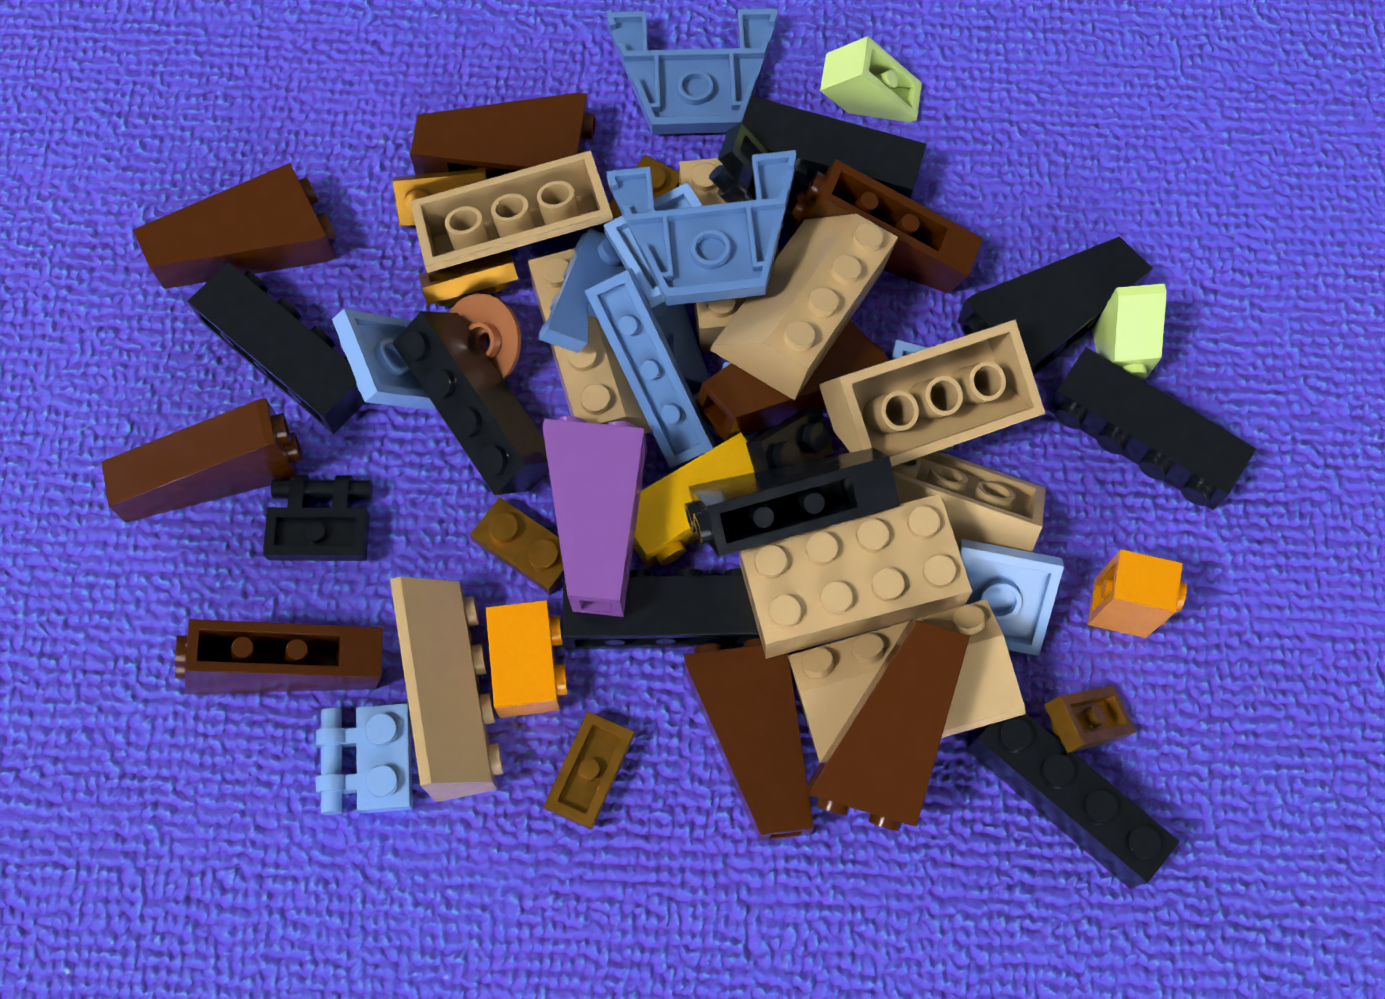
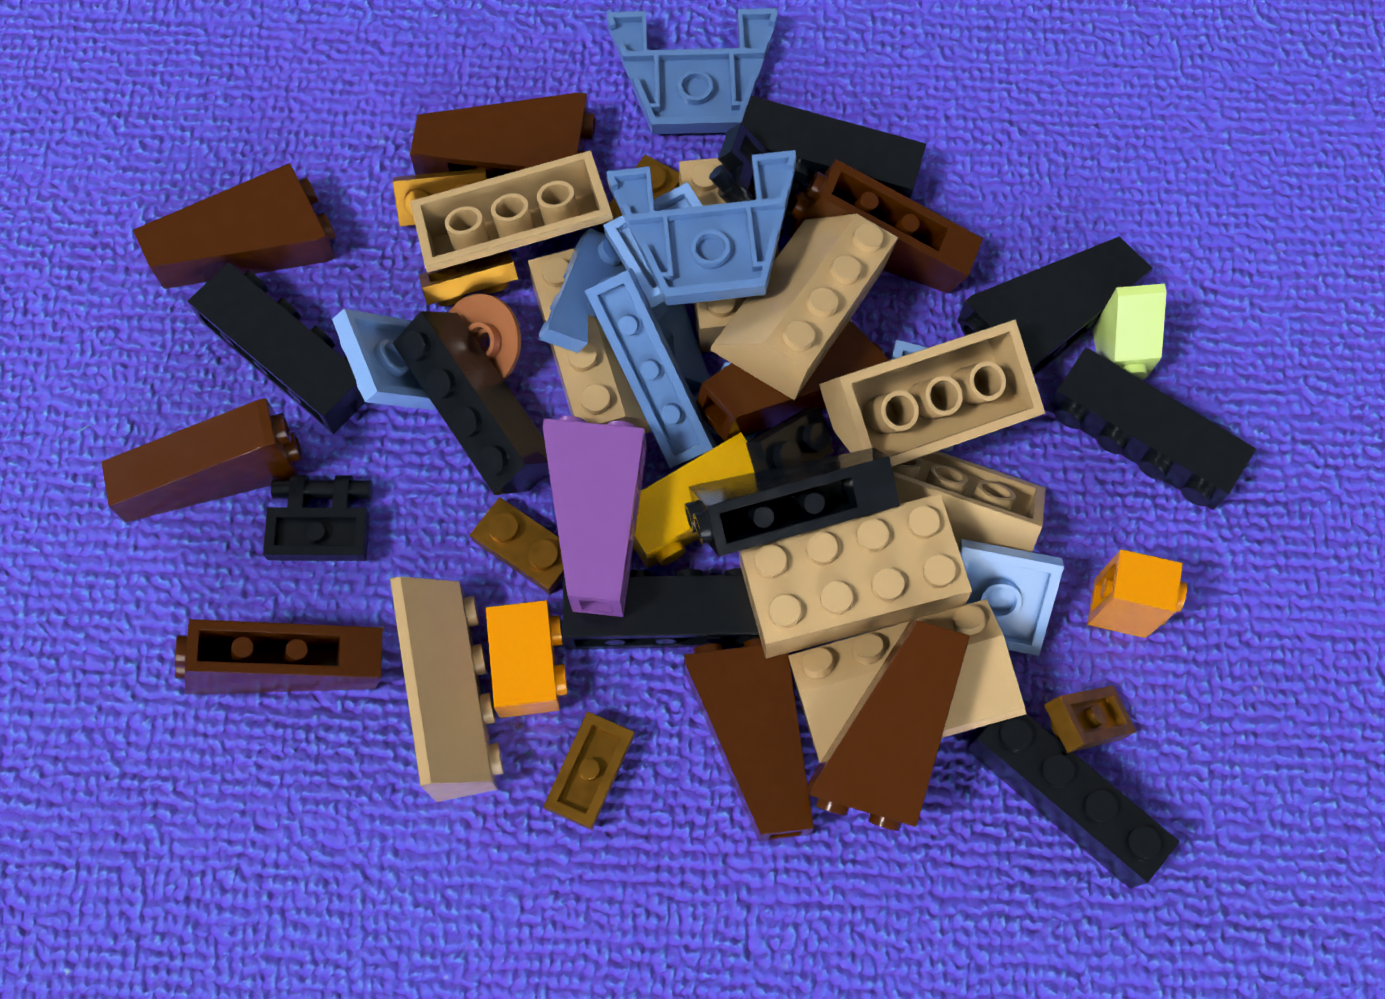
light blue plate [316,703,413,815] -> none
yellowish green slope [820,36,922,123] -> none

